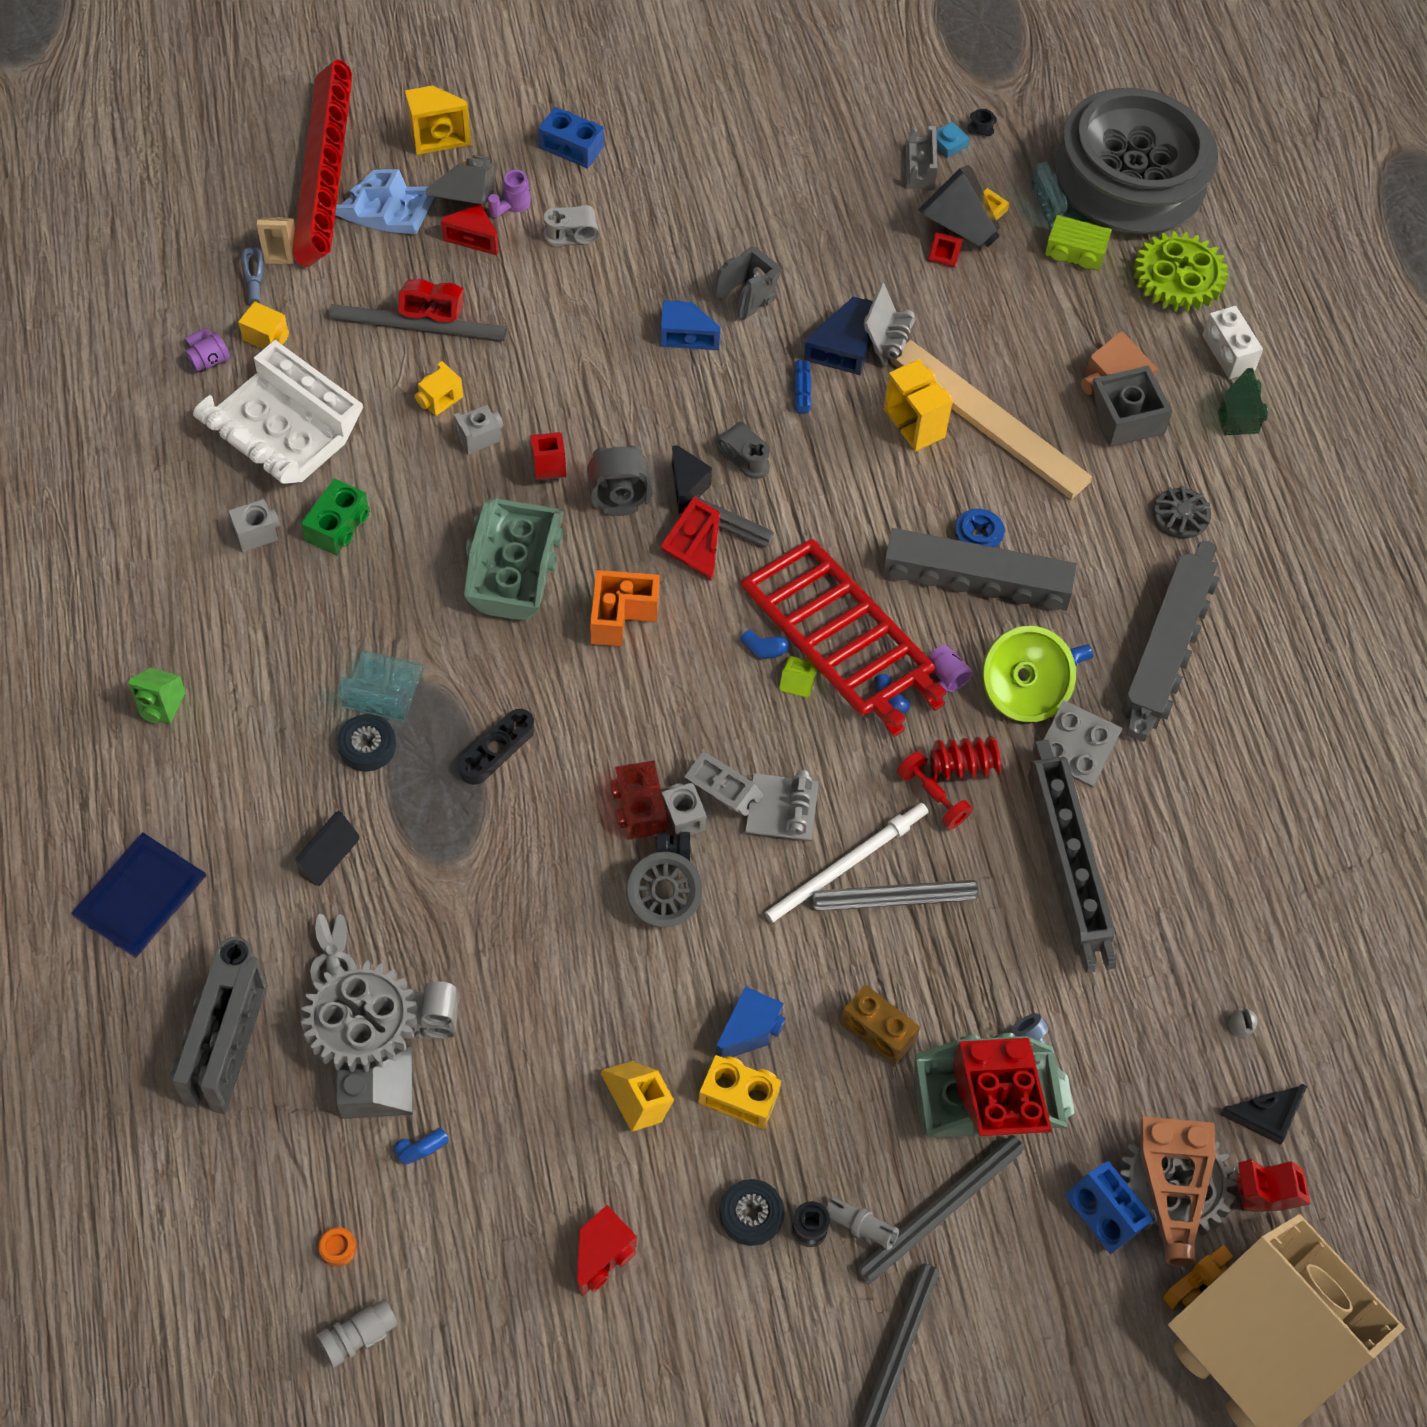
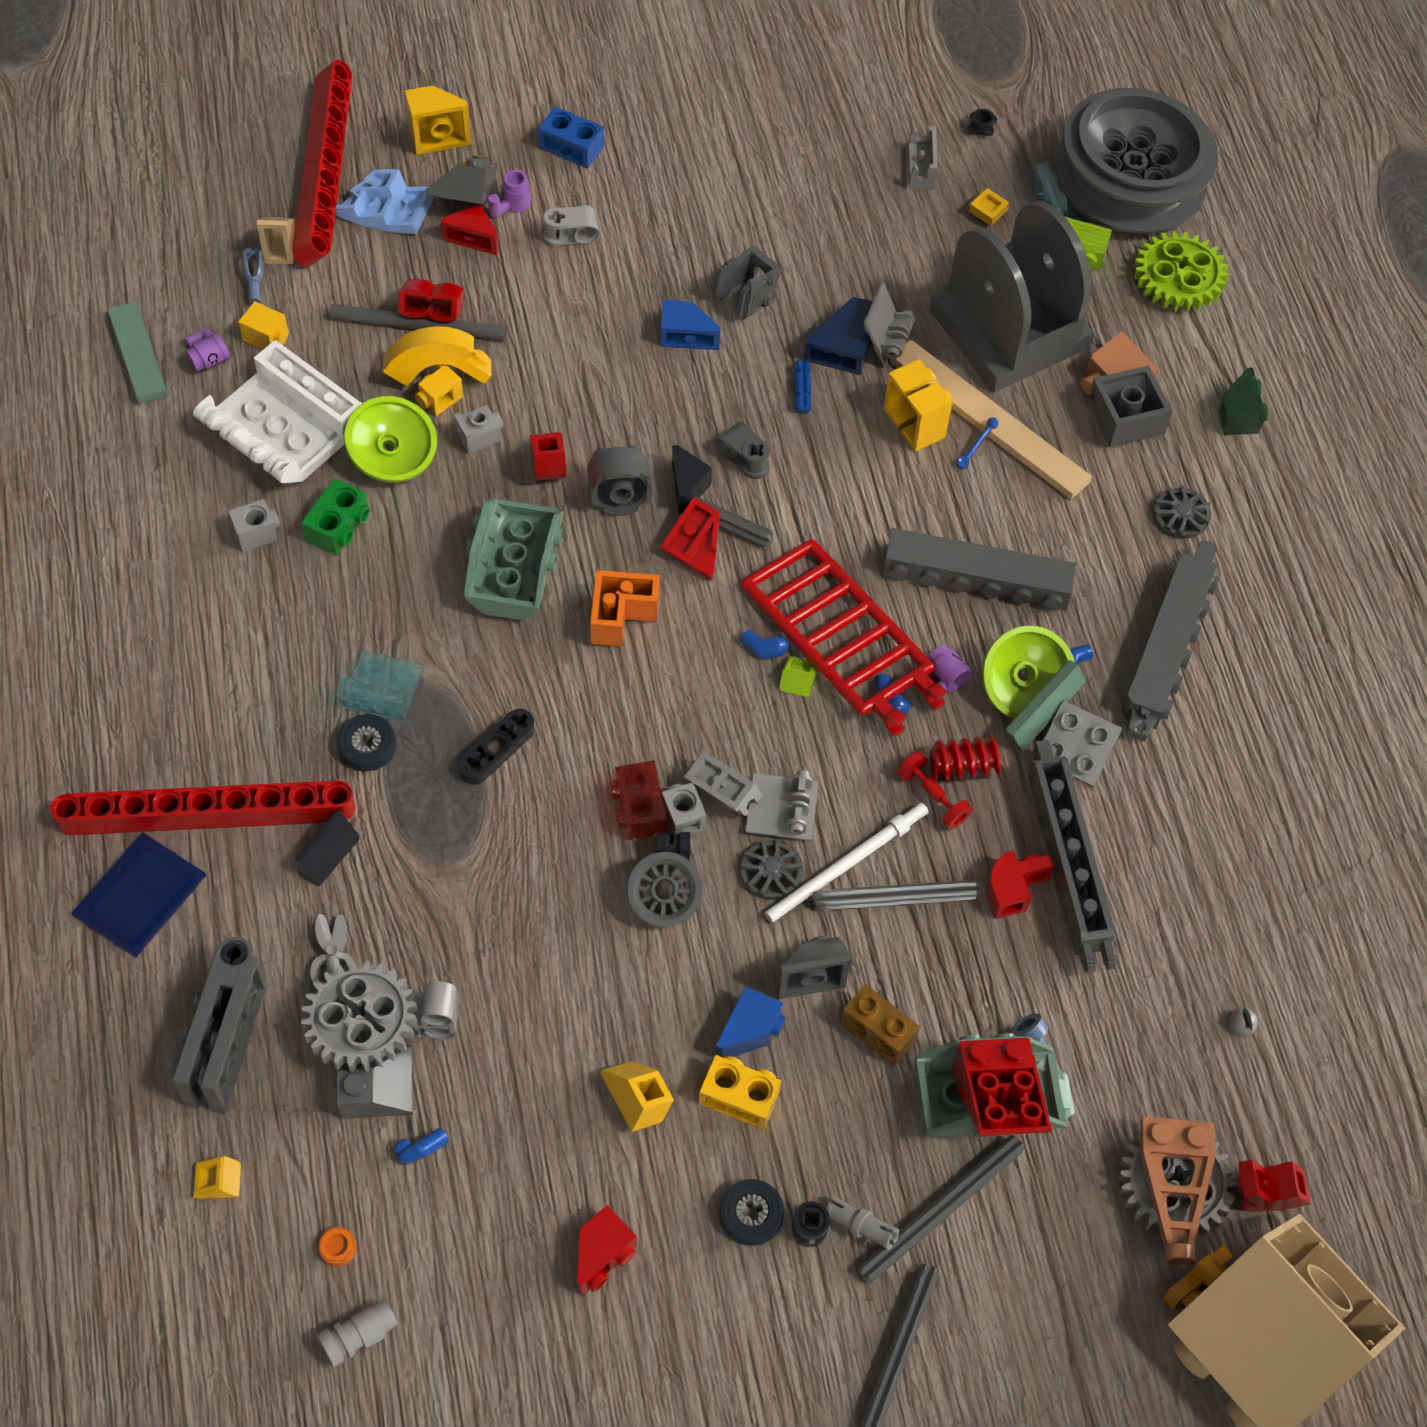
bright green slope [128,668,186,724] -> none
black slope [918,165,1000,247] -> none
red slope [928,232,963,267] -> none
dark azure plate [936,122,970,158] -> none
blue gear [955,509,1005,548] -> none
blue brick [1064,1161,1155,1255] -> none
white brick [1202,306,1263,379] -> none
black tile [1221,1084,1307,1145] -> none
none -> red beam [50,780,356,836]
none -> sand green tile [107,301,168,404]
none -> yellow slope [193,1156,241,1199]
none -> lime dish [344,396,437,483]
none -> yellow arch [382,326,491,387]
none -> dark grey wheel [740,839,803,899]
none -> dark grey slope [777,936,851,1000]
none -> dark grey piece [930,201,1094,393]
none -> blue hinge [957,417,999,469]
none -> red brick [987,850,1054,919]
none -> sand green tile [1005,660,1086,751]

